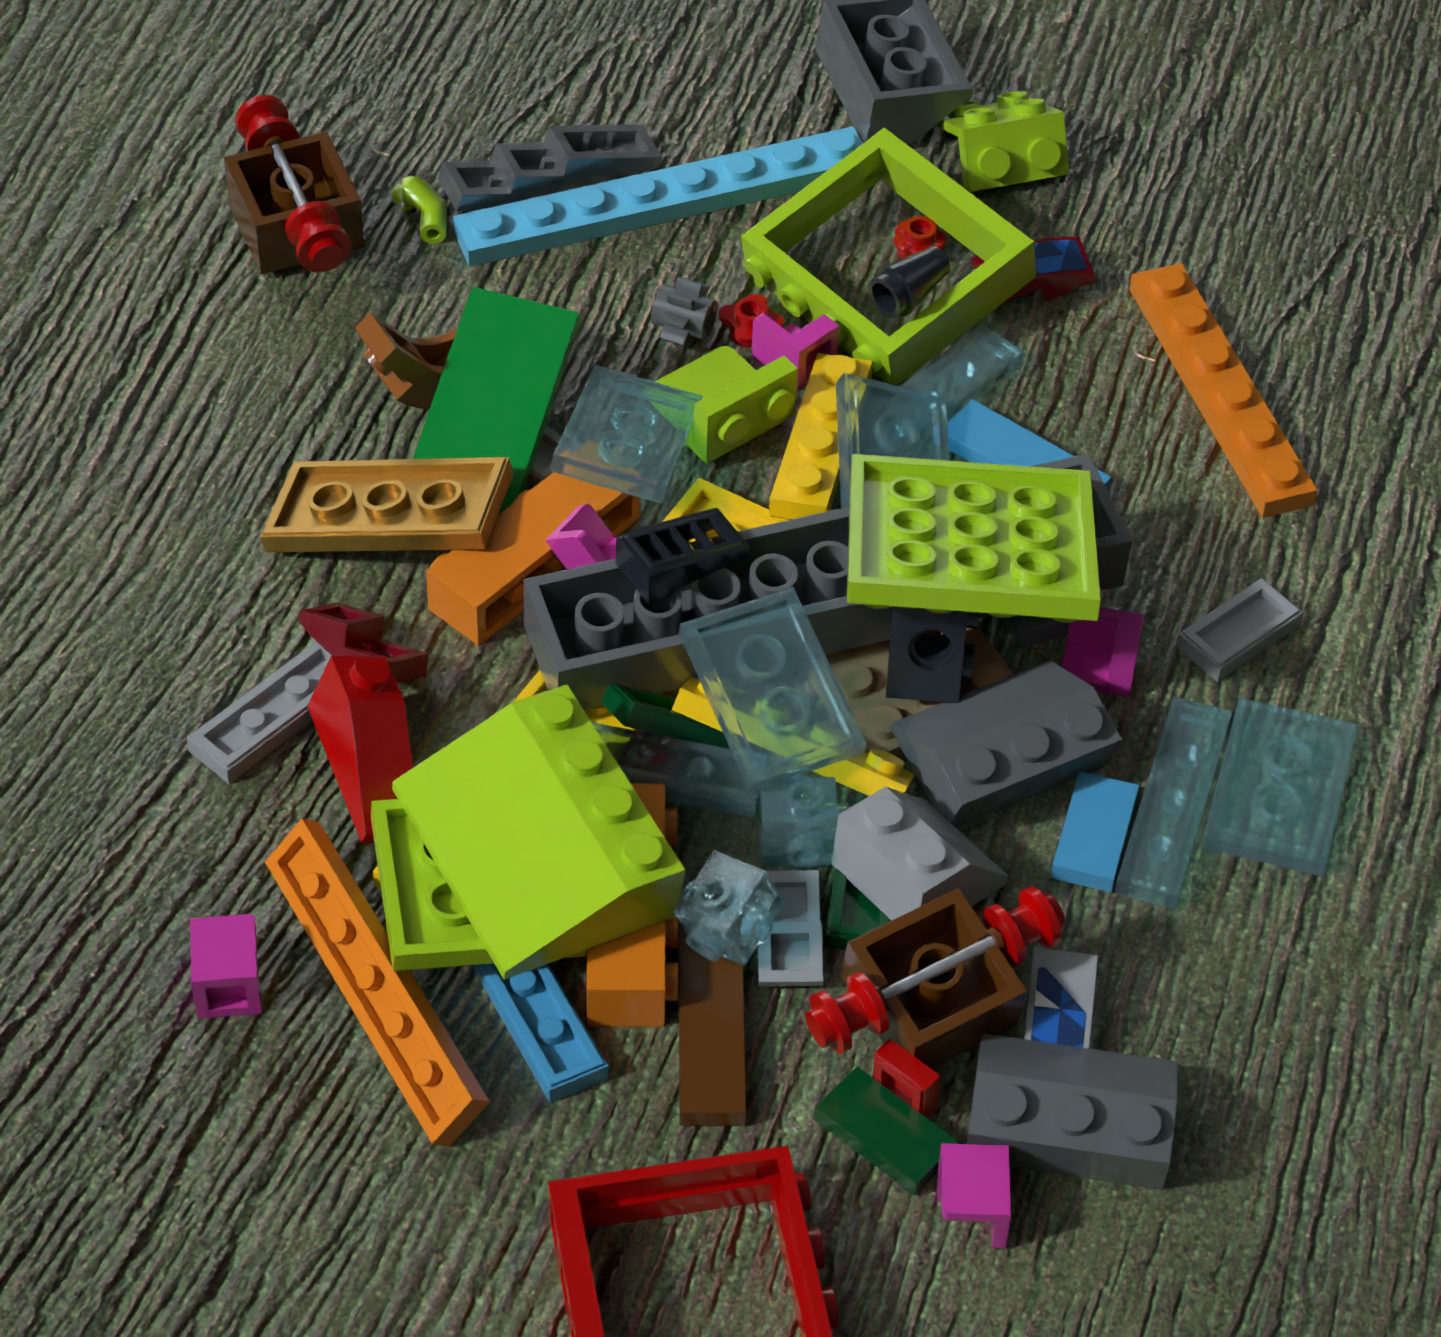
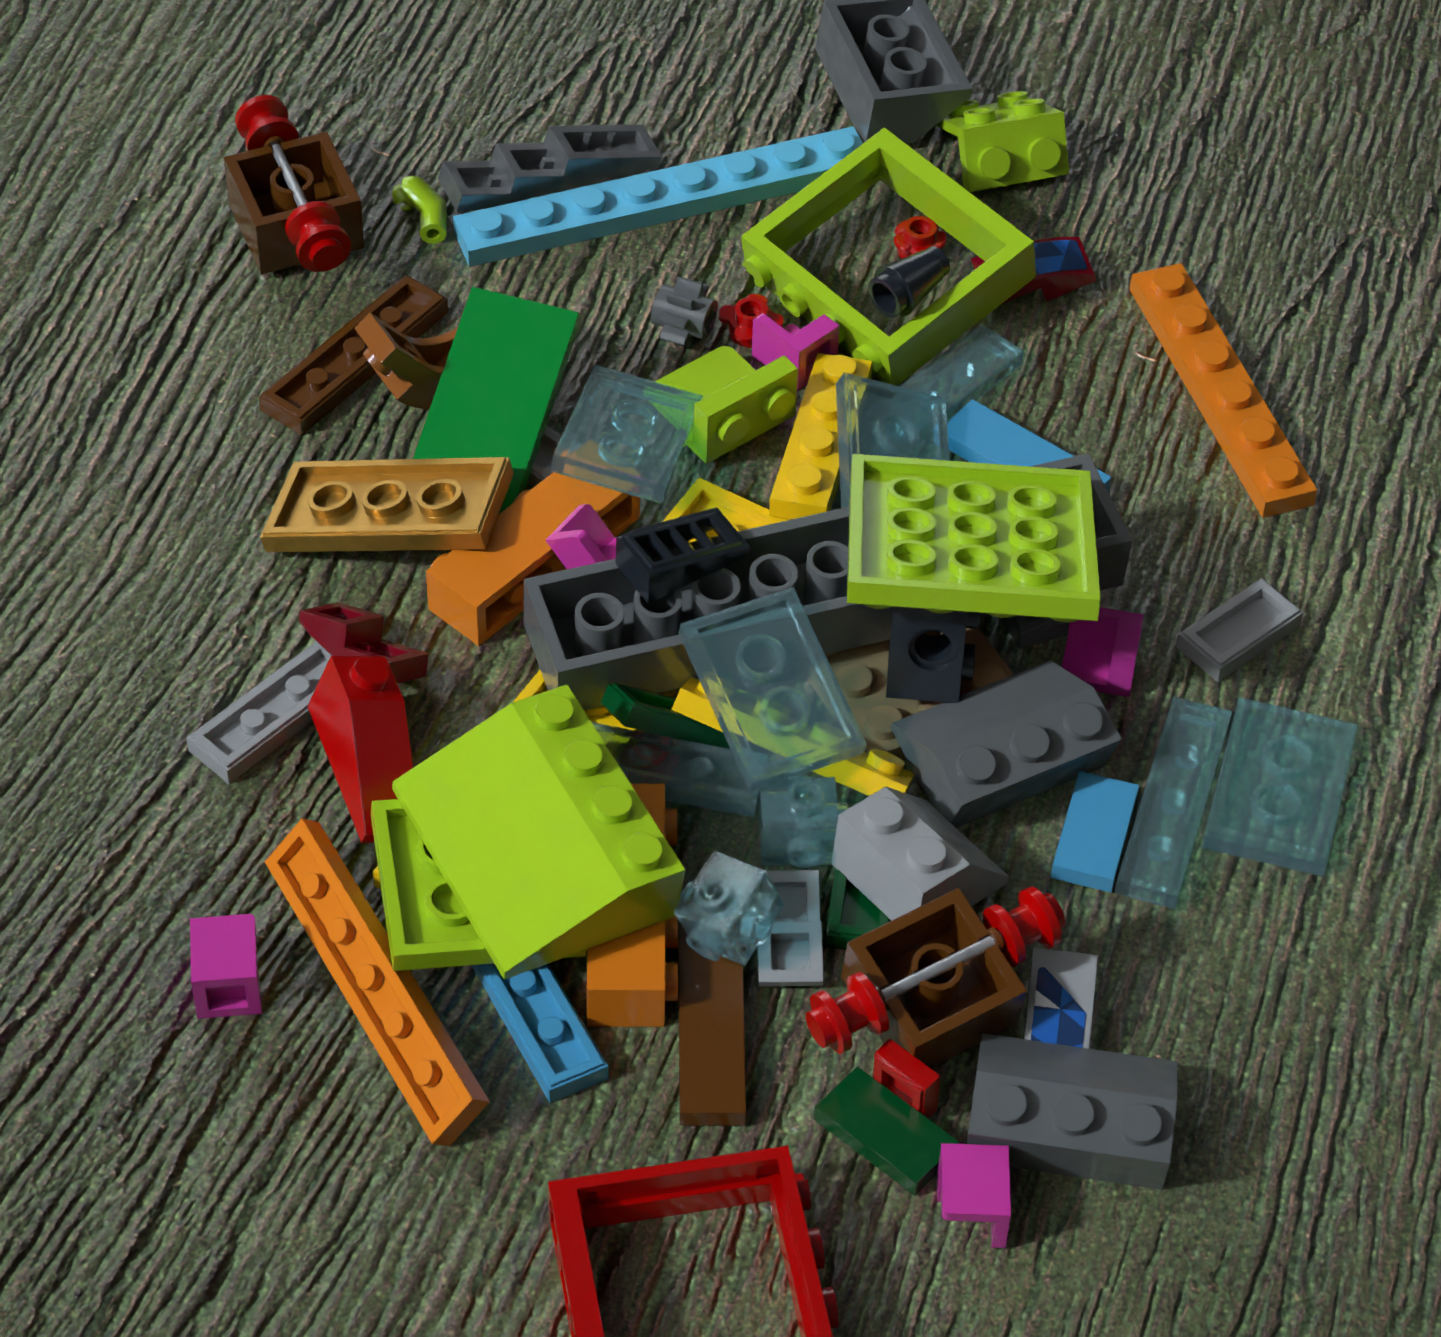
none -> reddish brown tile [259,275,448,436]

